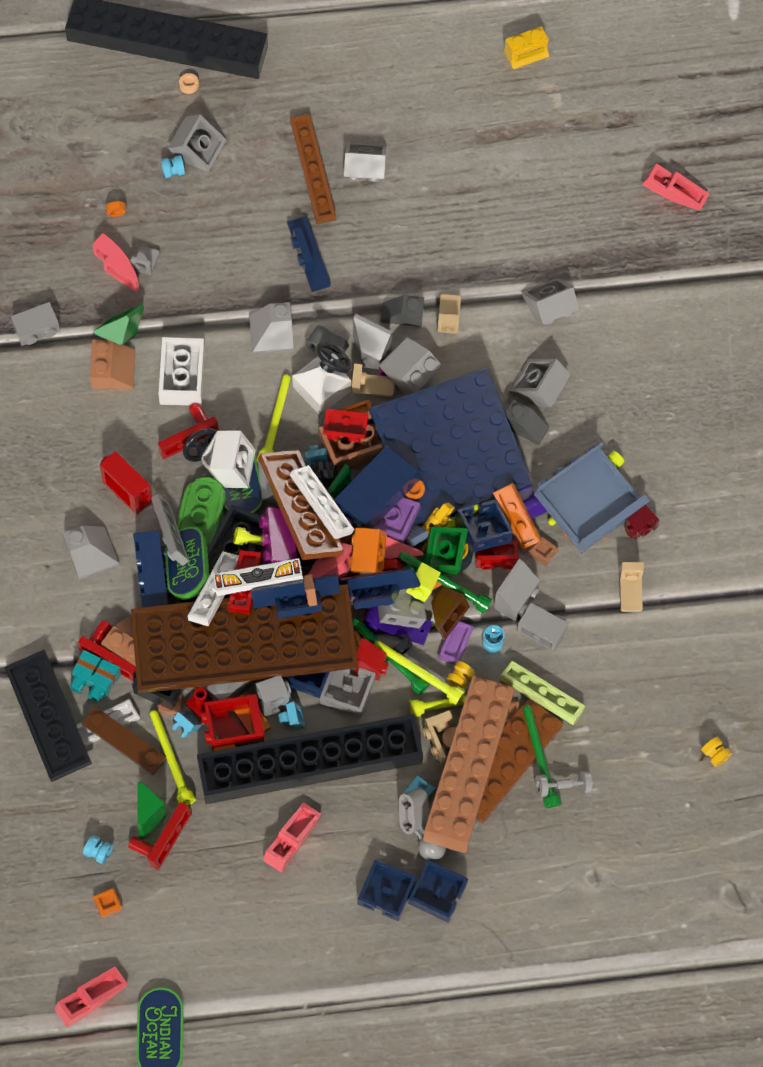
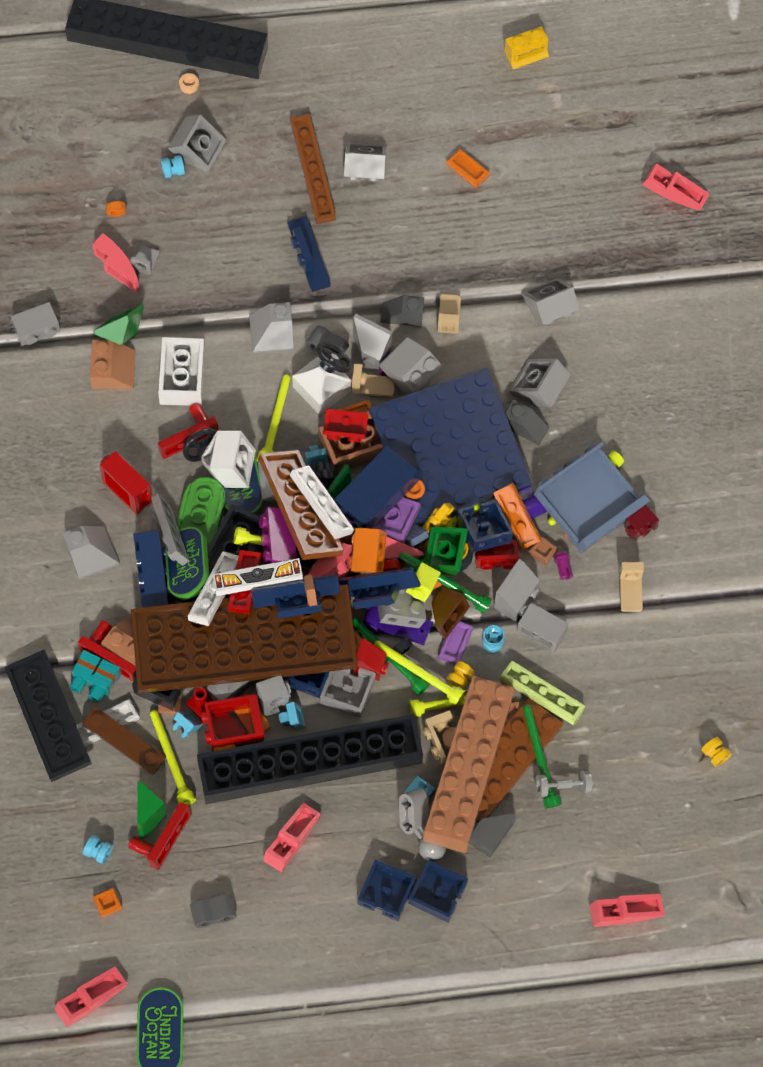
none -> dark grey axle [190,894,237,928]
none -> orange tile [446,149,490,188]
none -> dark grey slope [469,813,516,858]
none -> magenta pin [554,552,573,580]
none -> coral slope [589,894,665,927]

